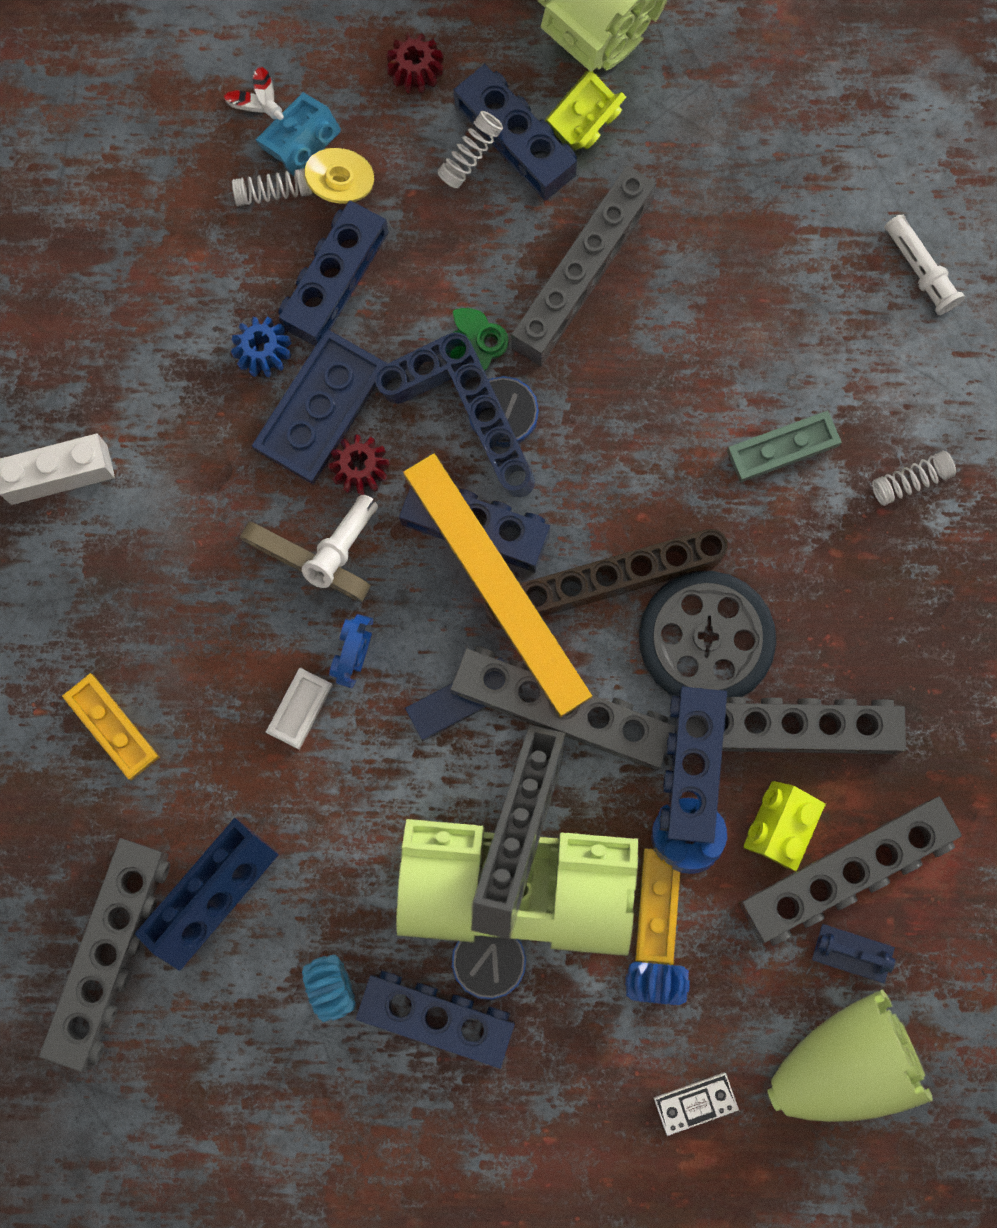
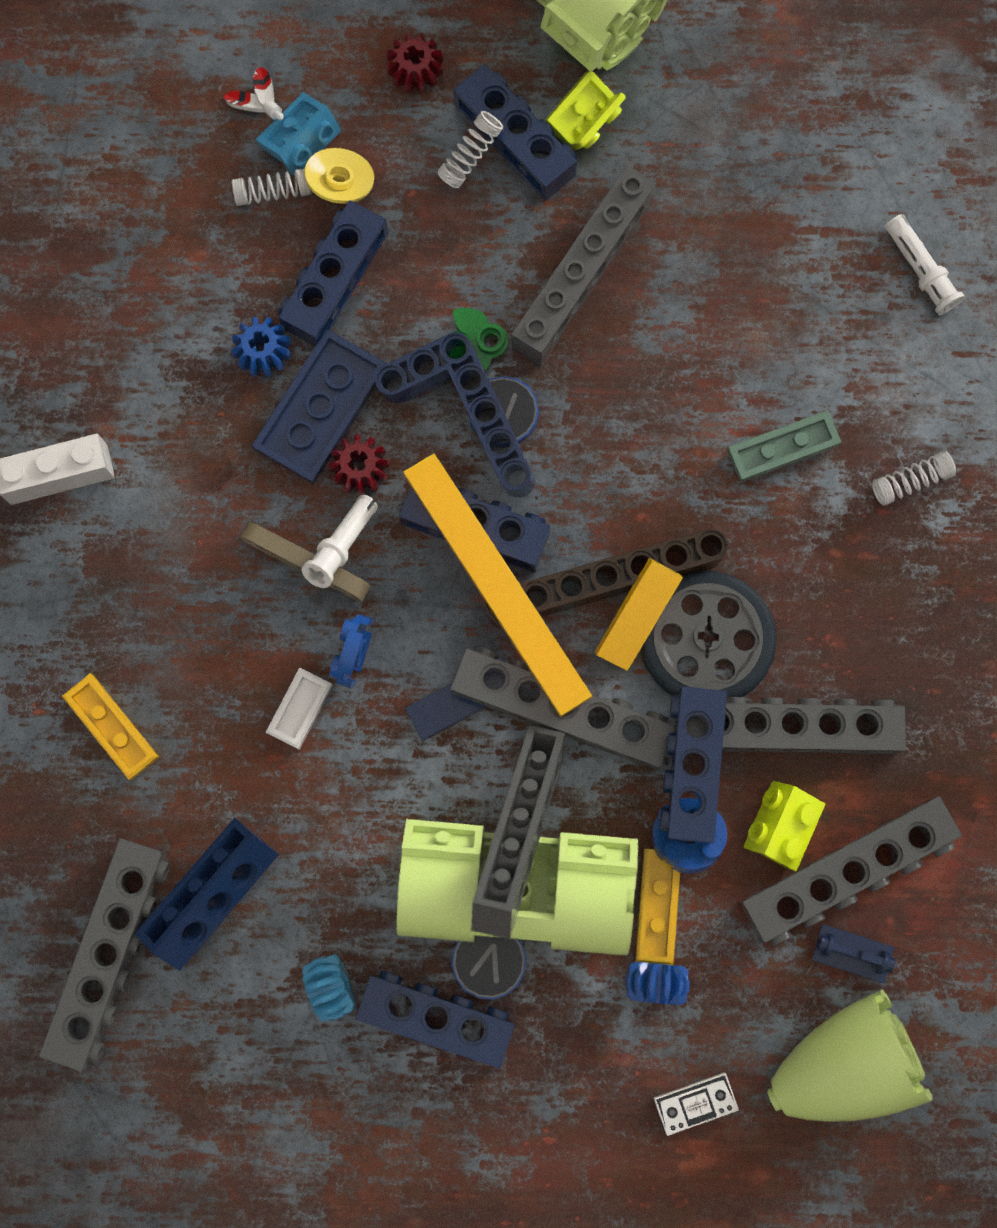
none -> yellow tile [594,558,683,671]

